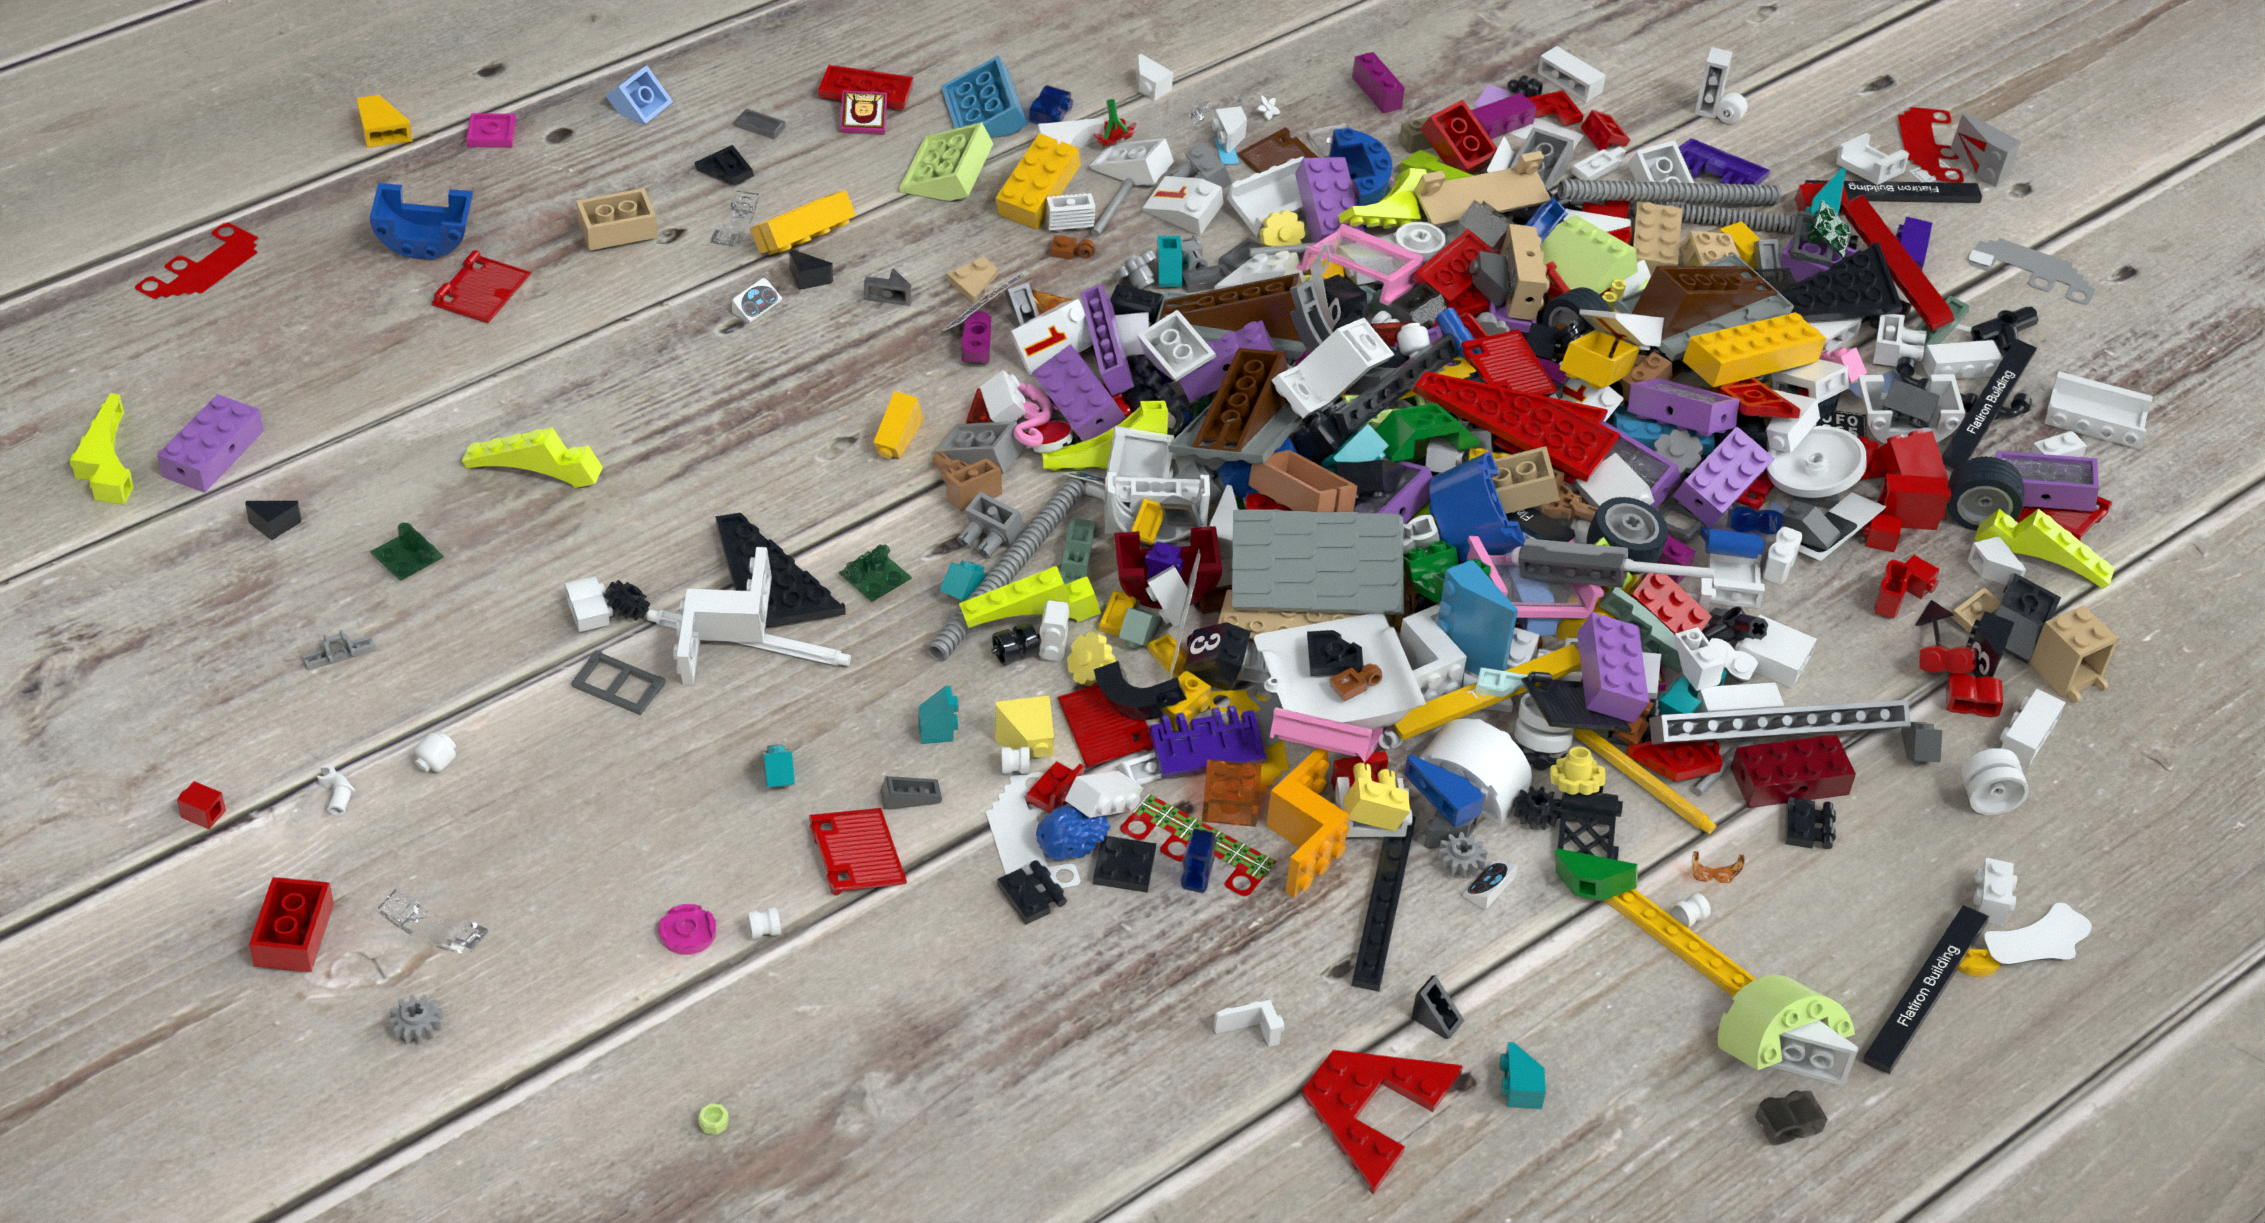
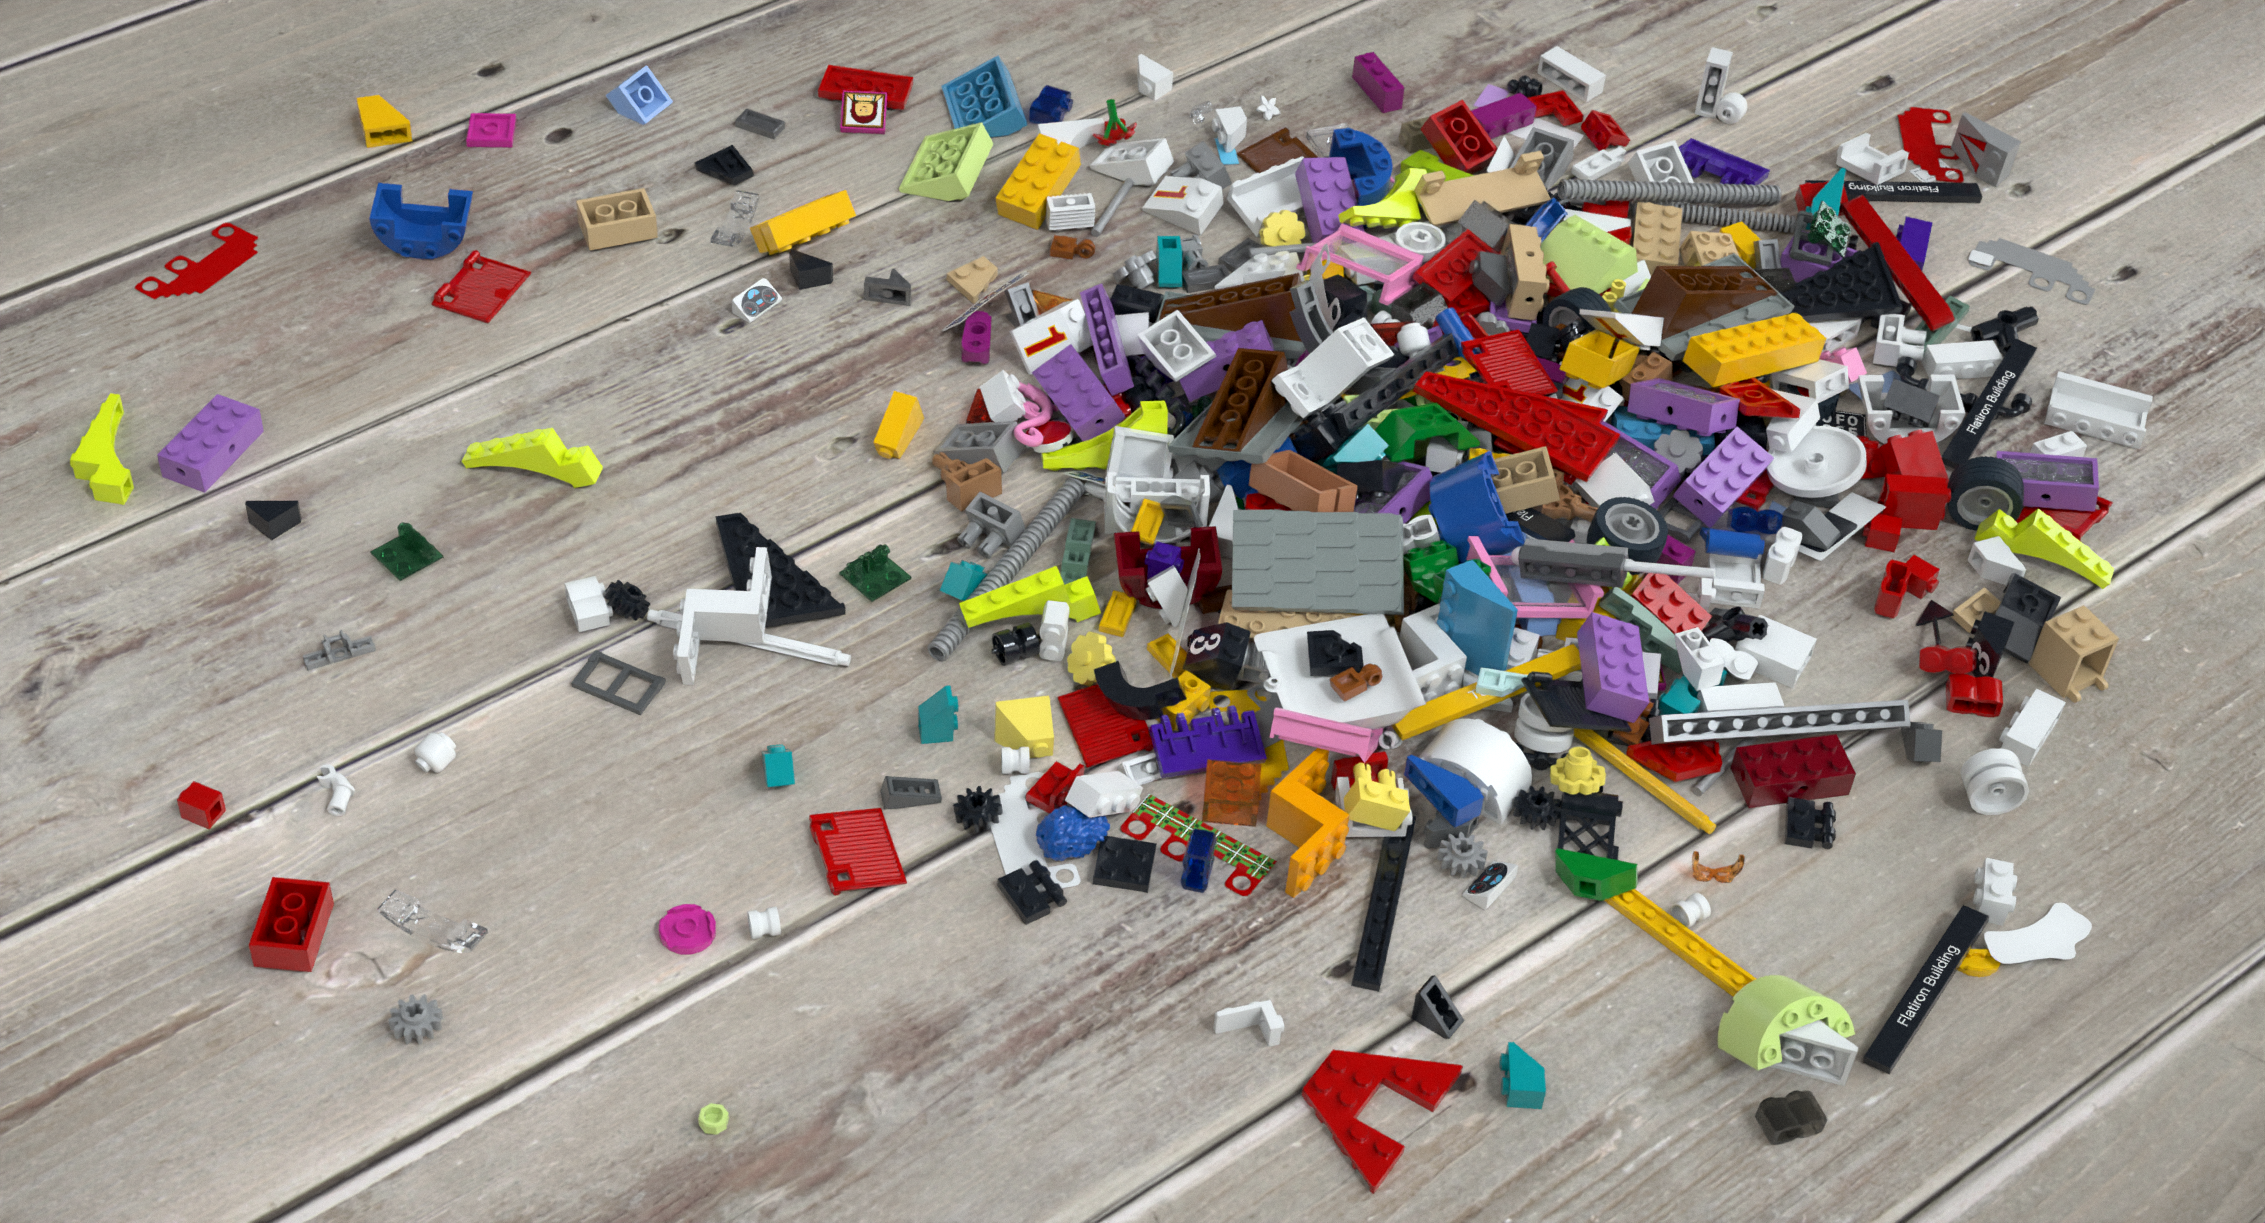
sand green slope [1119,608,1163,649] -> none
none -> black gear [953,786,1003,832]

